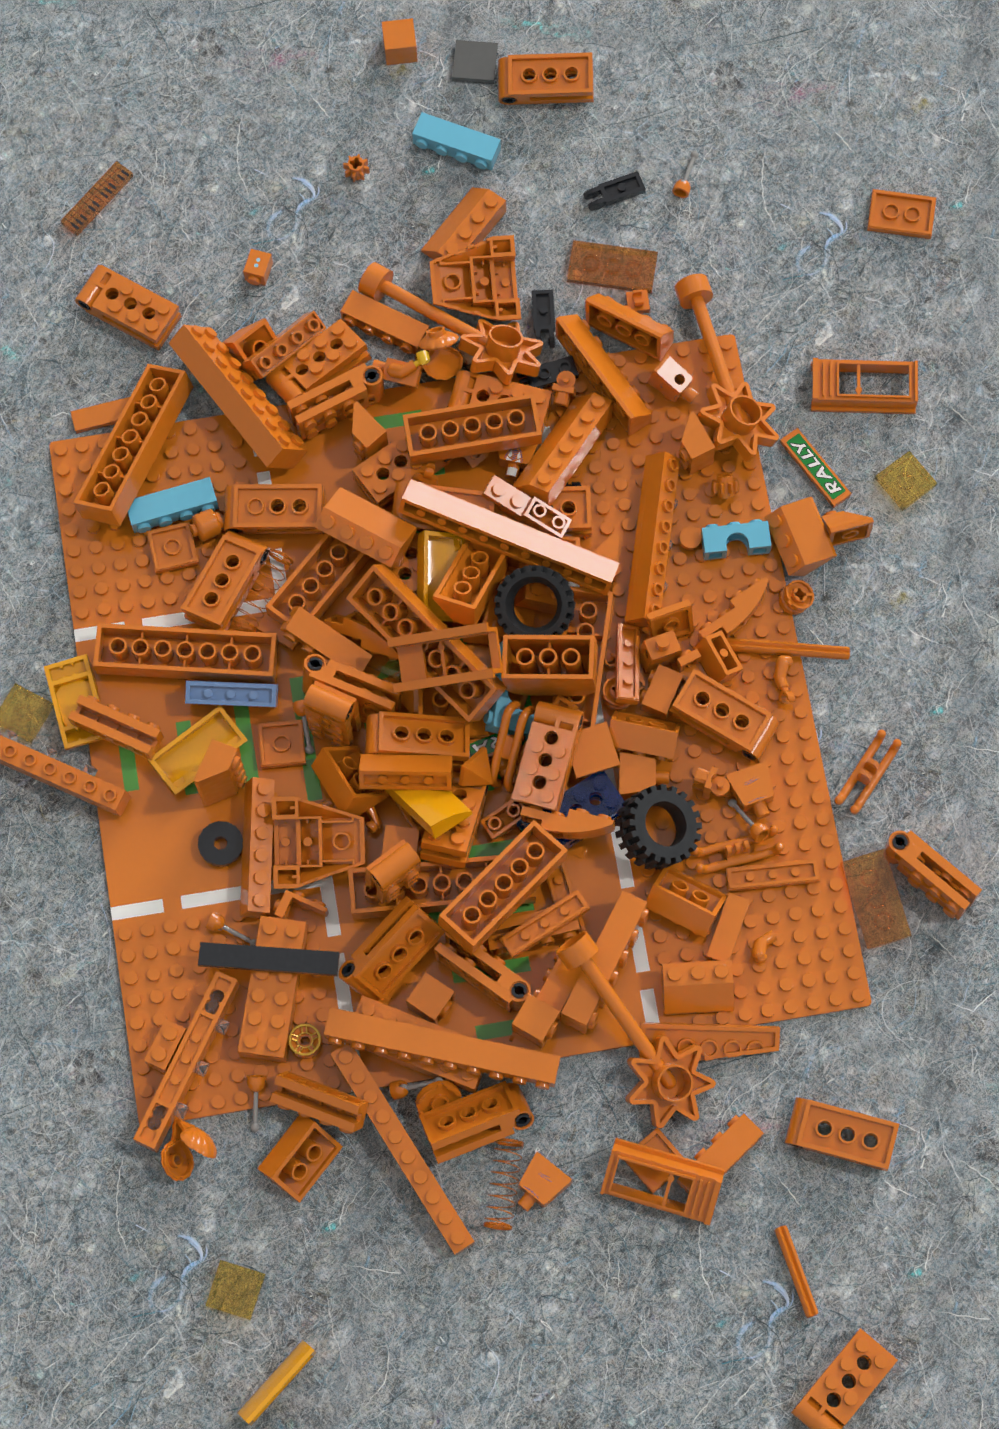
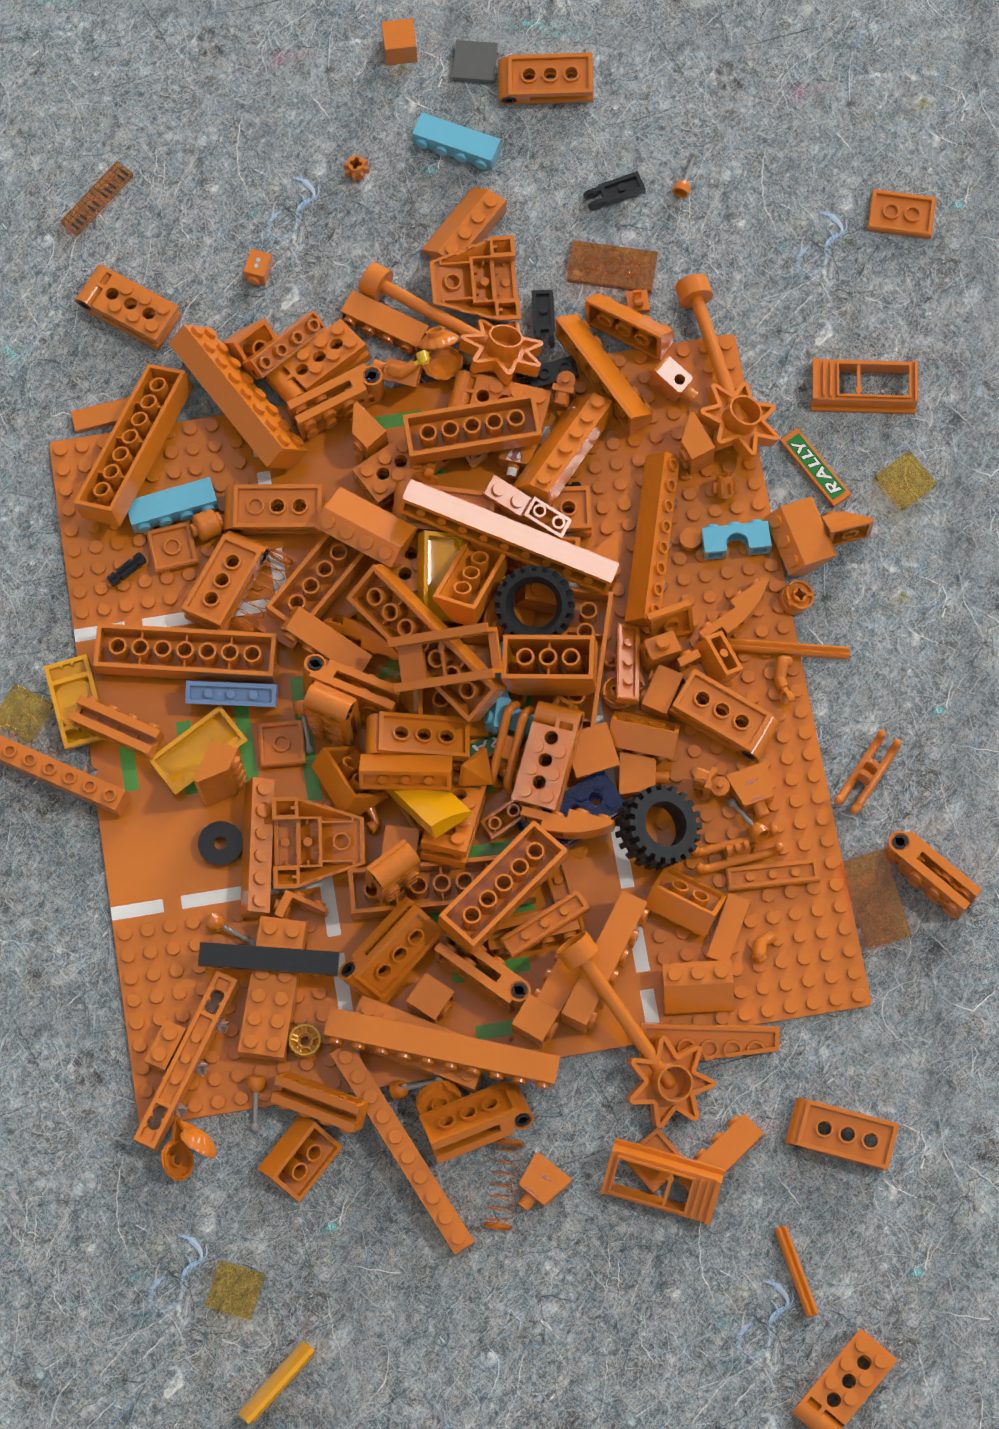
none -> black axle [107,552,147,587]

